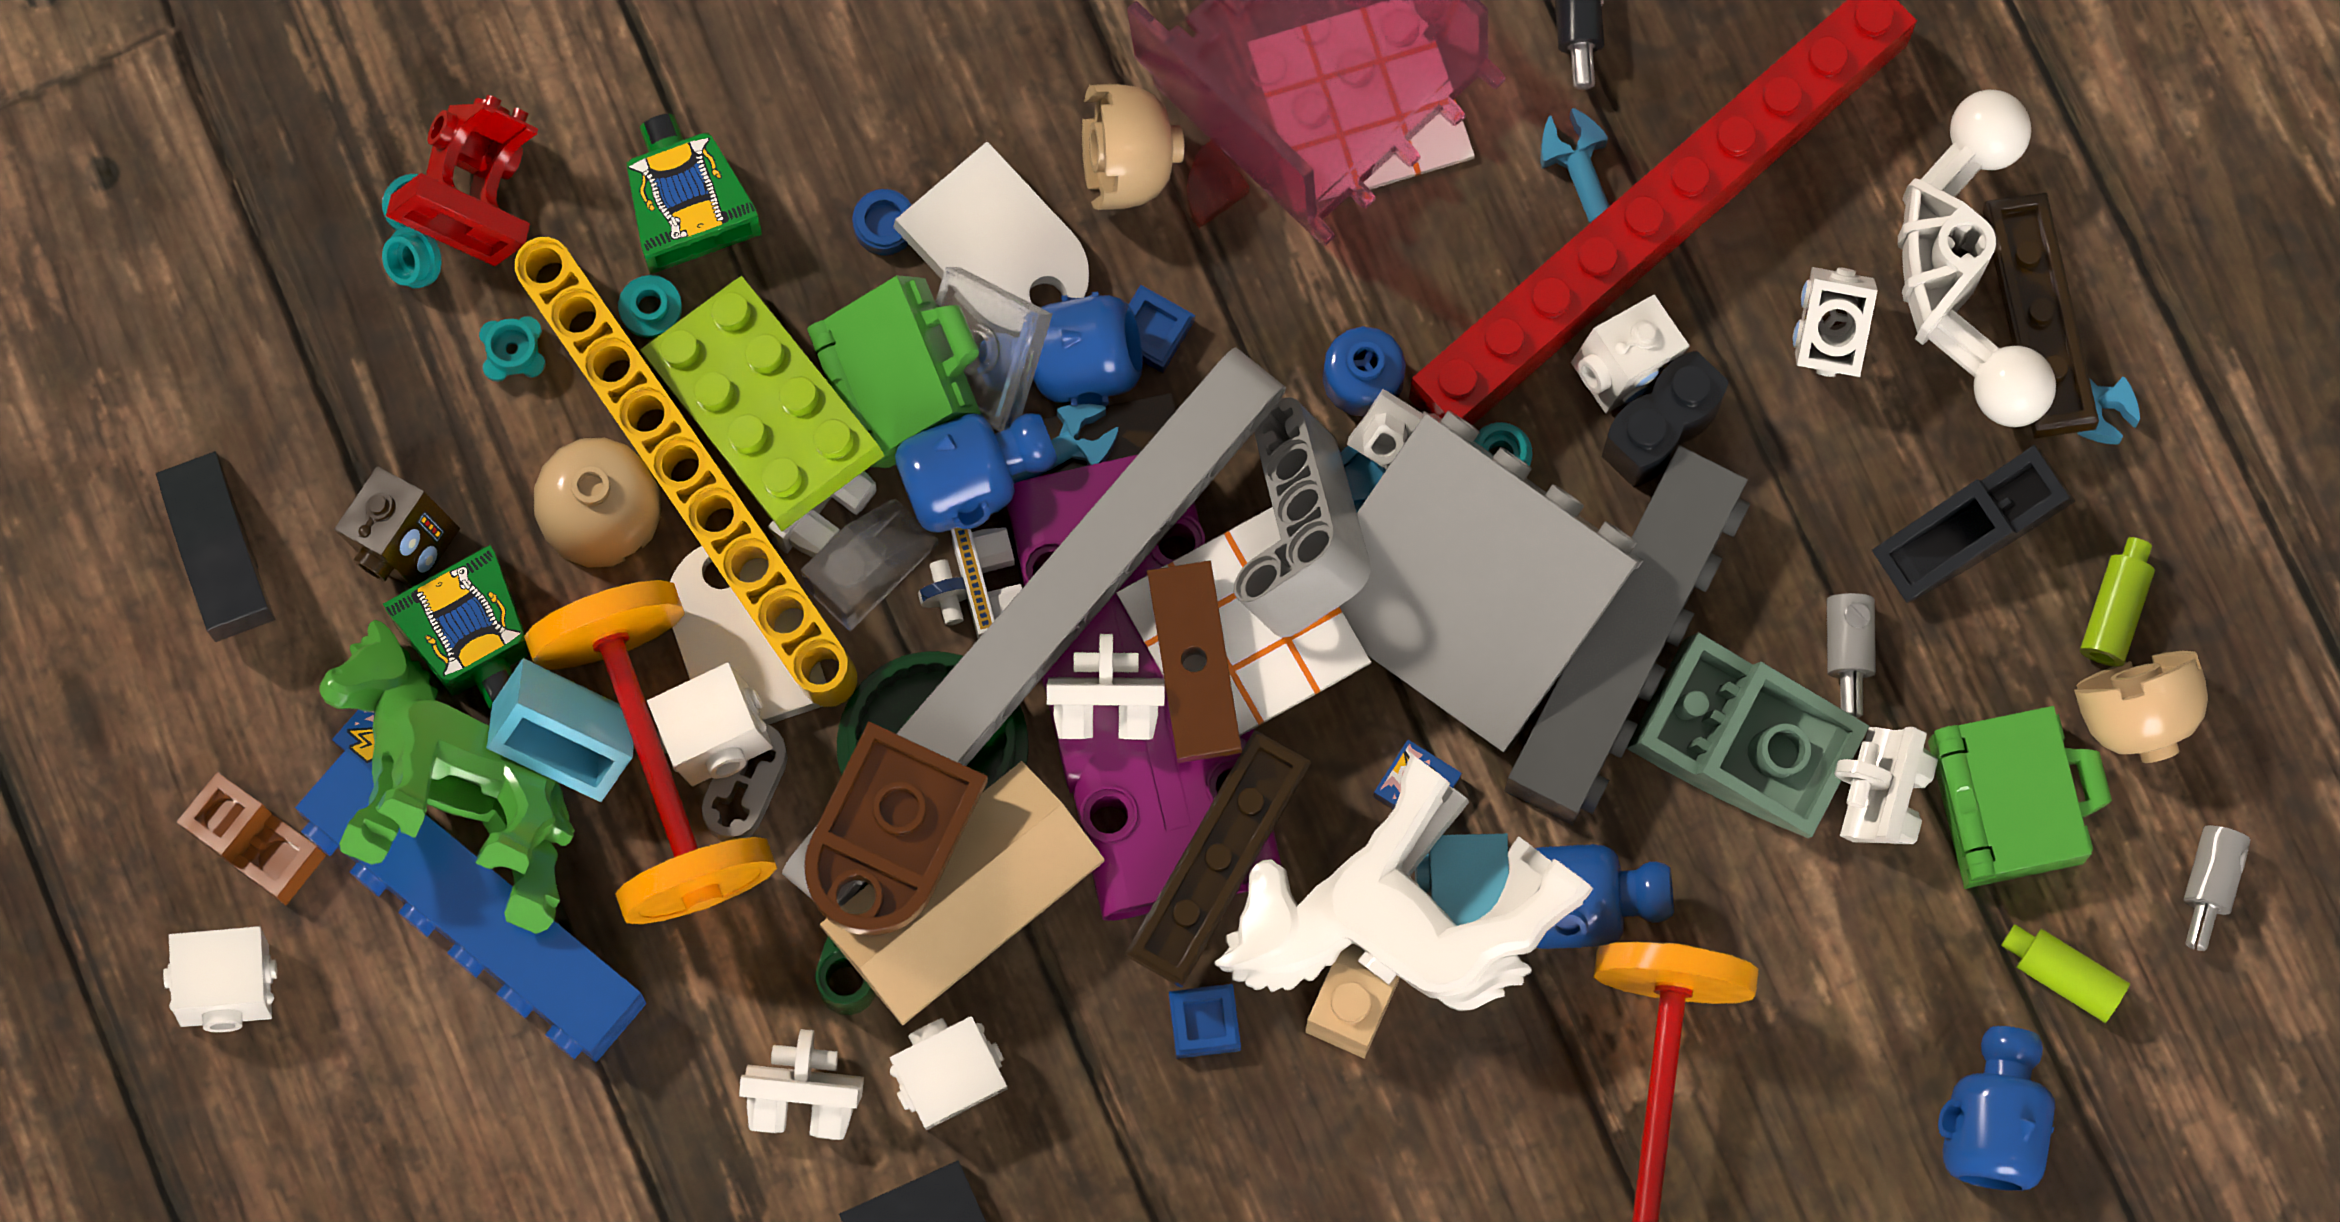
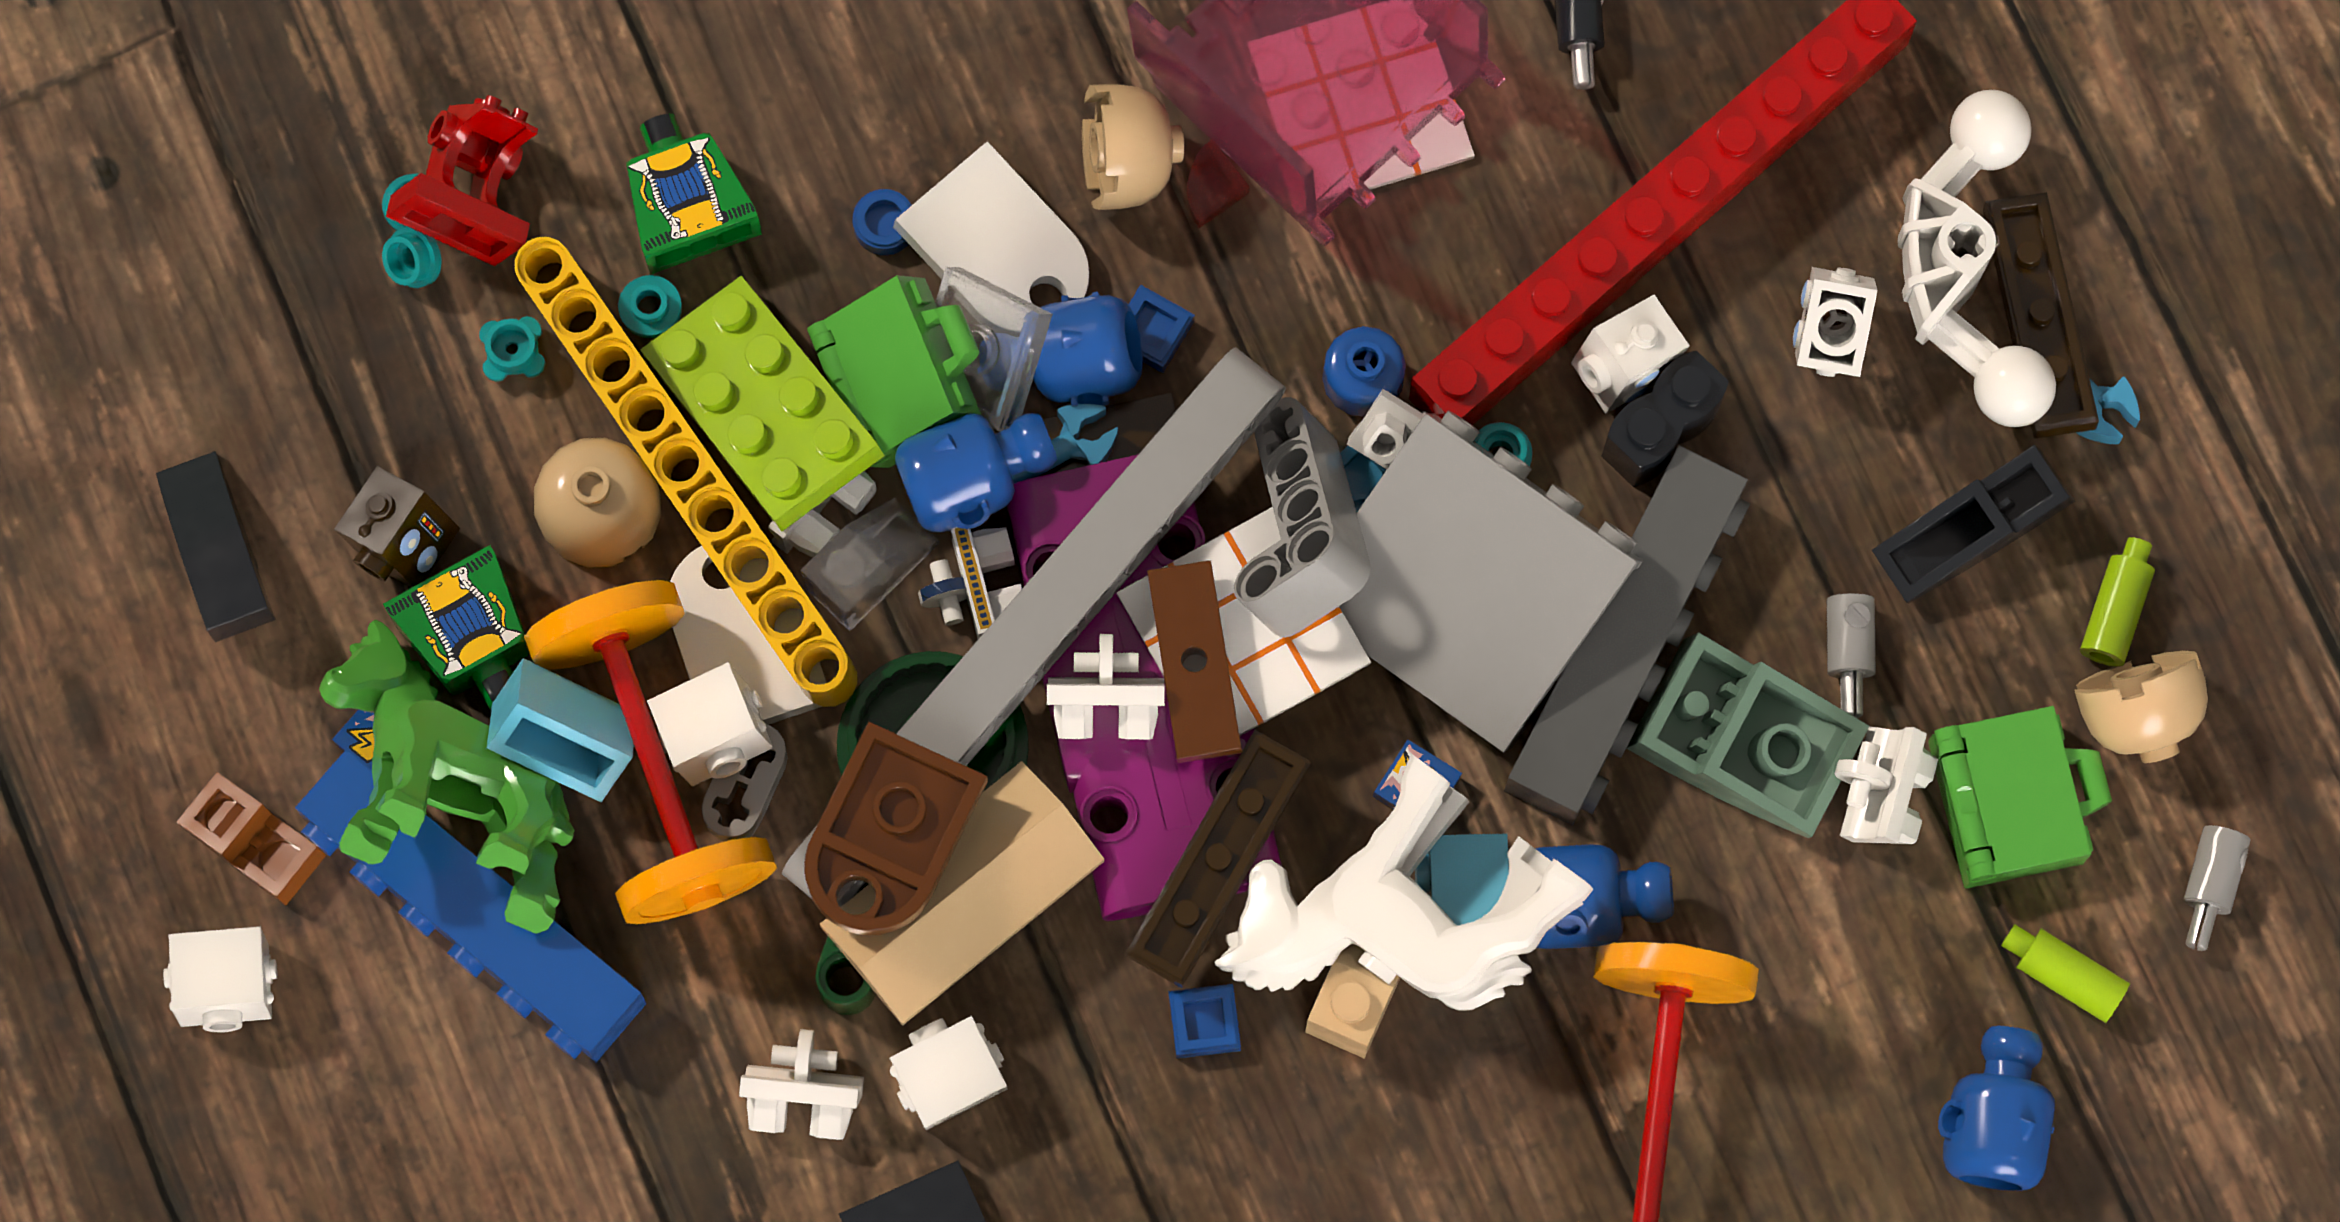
dark azure bar [1540,108,1609,223] -> none

